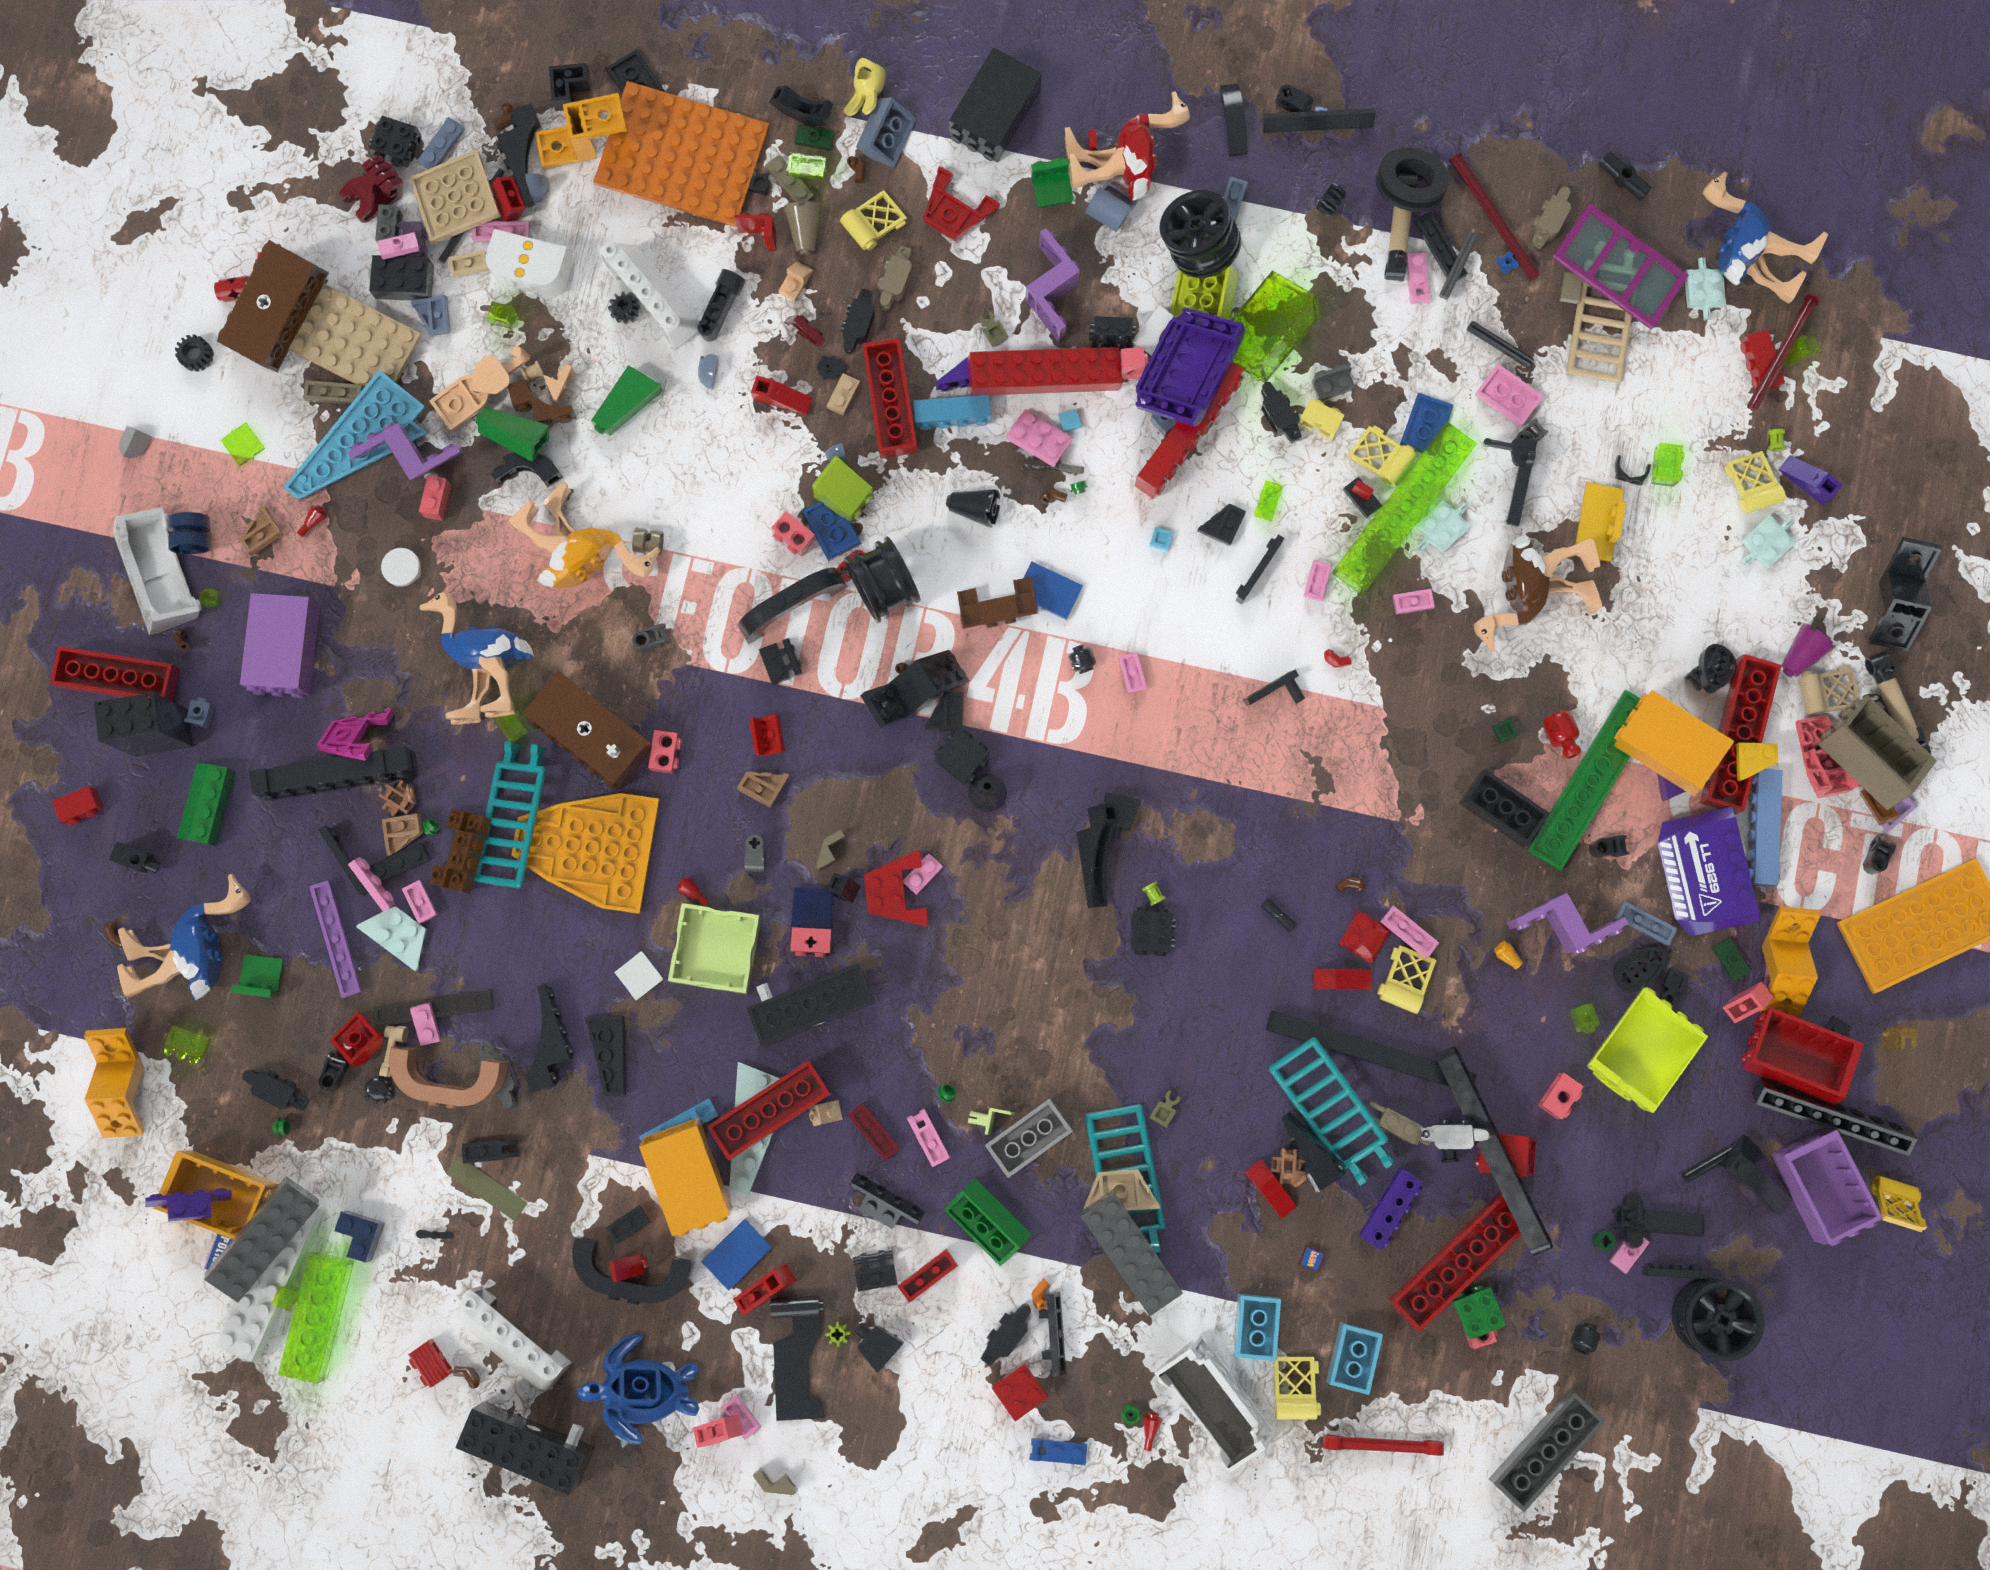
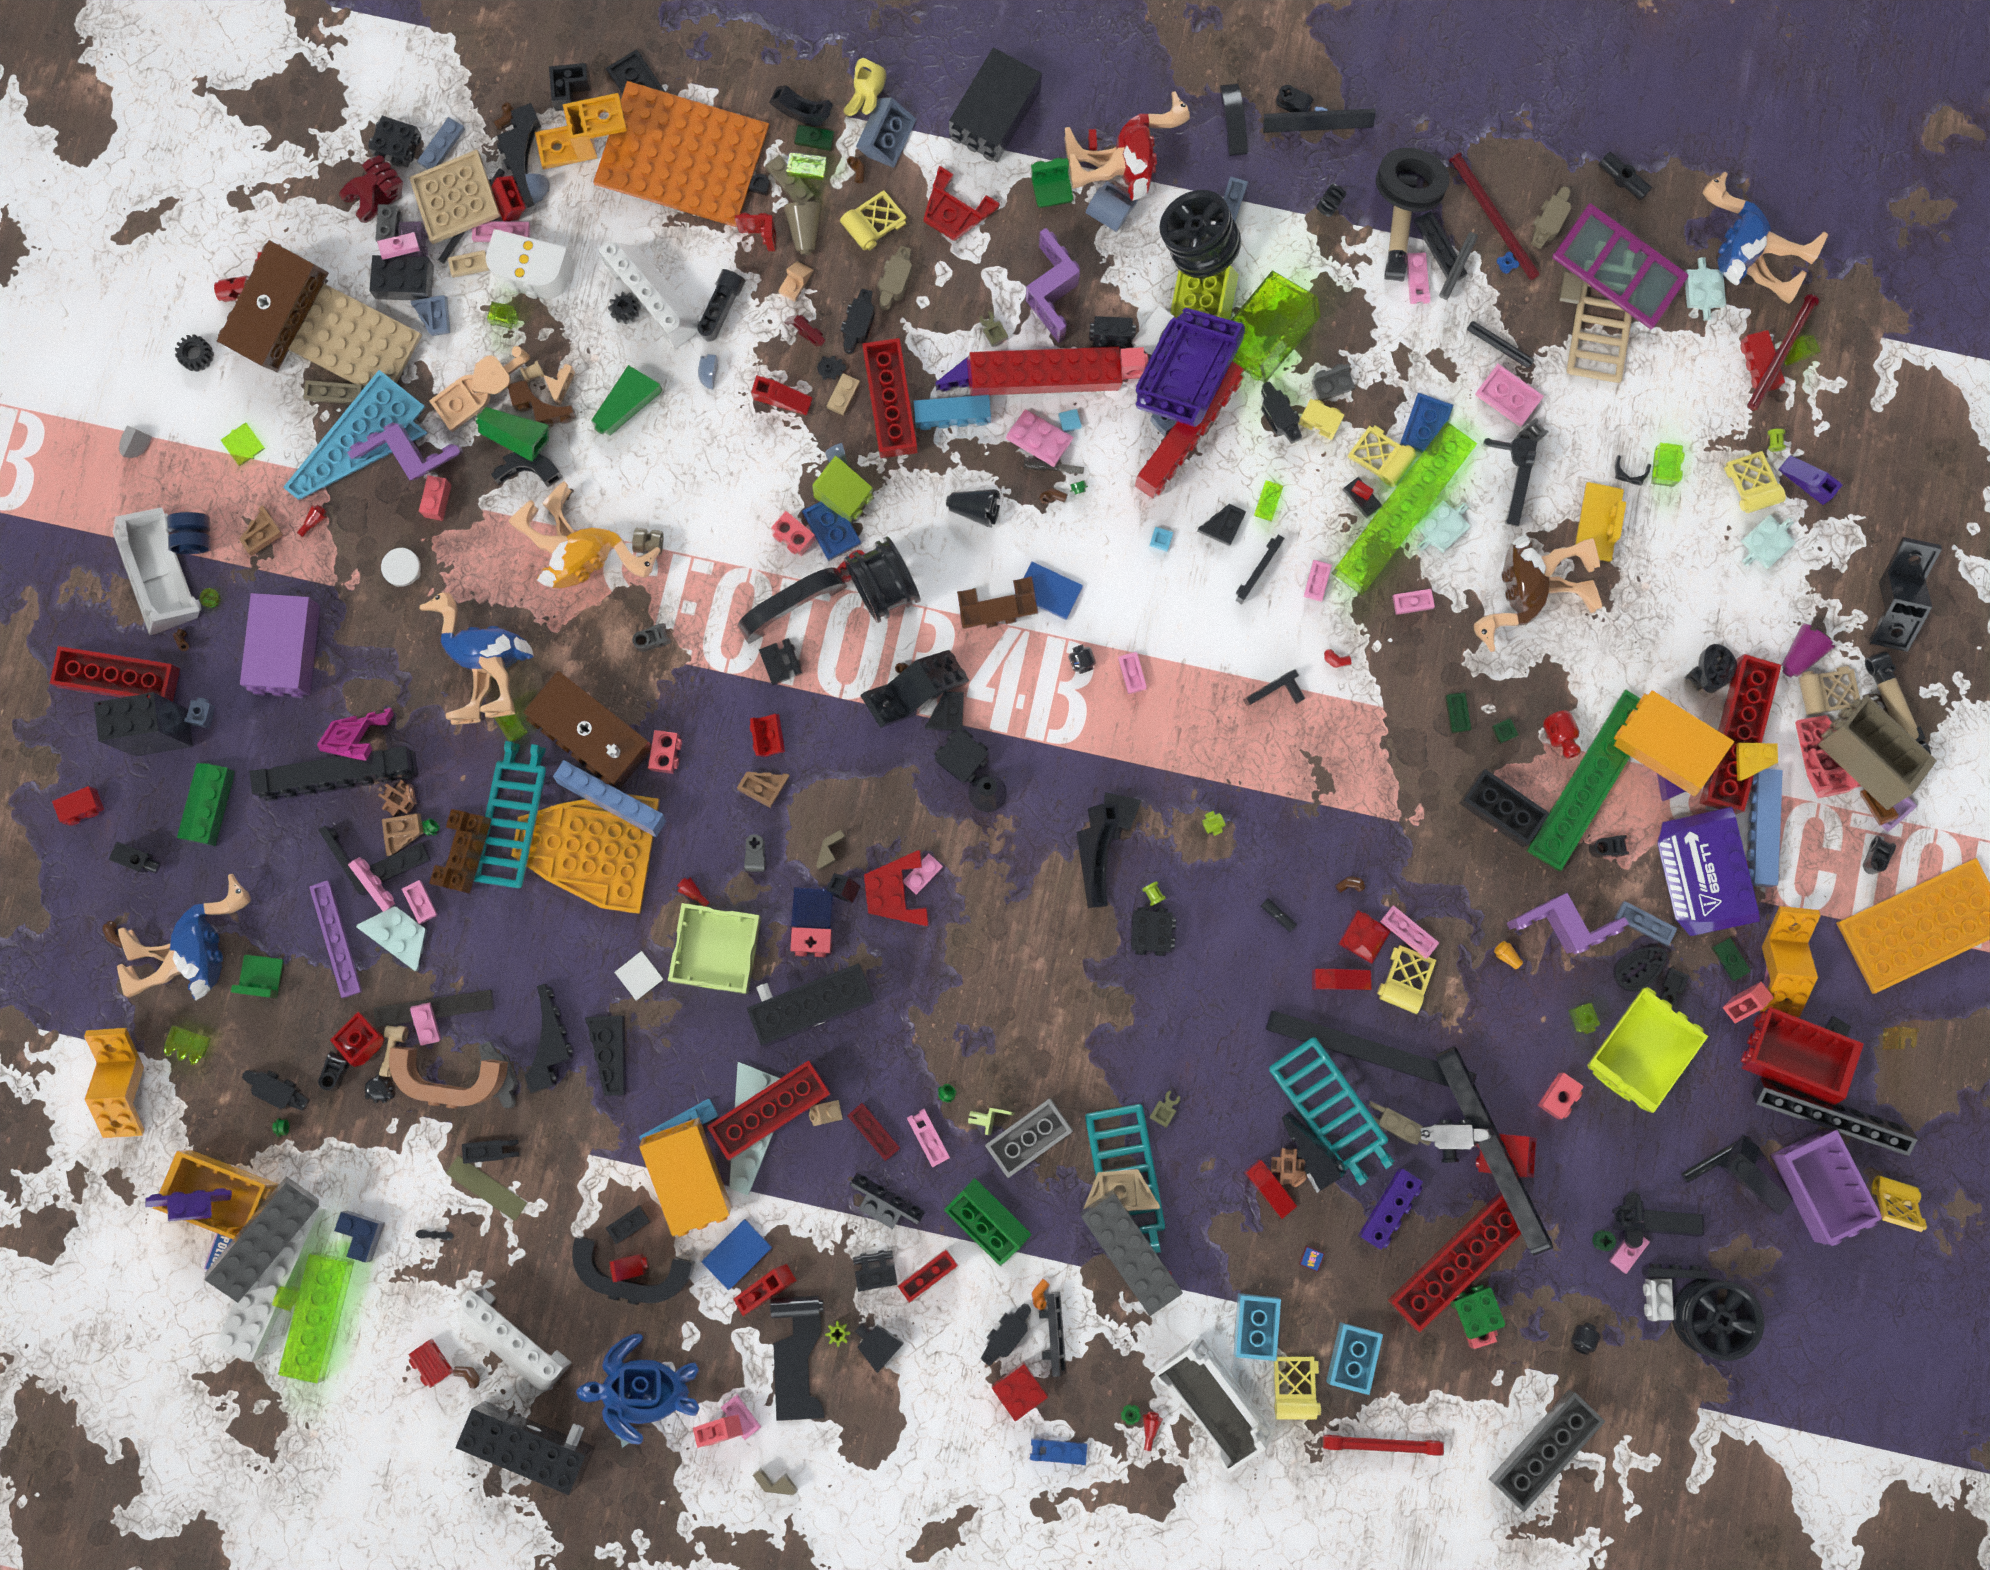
none -> medium blue brick [553,760,666,837]
none -> lime gear [1202,811,1226,836]
none -> dark green plate [1445,692,1472,733]
none -> white bracket [1643,1279,1674,1321]

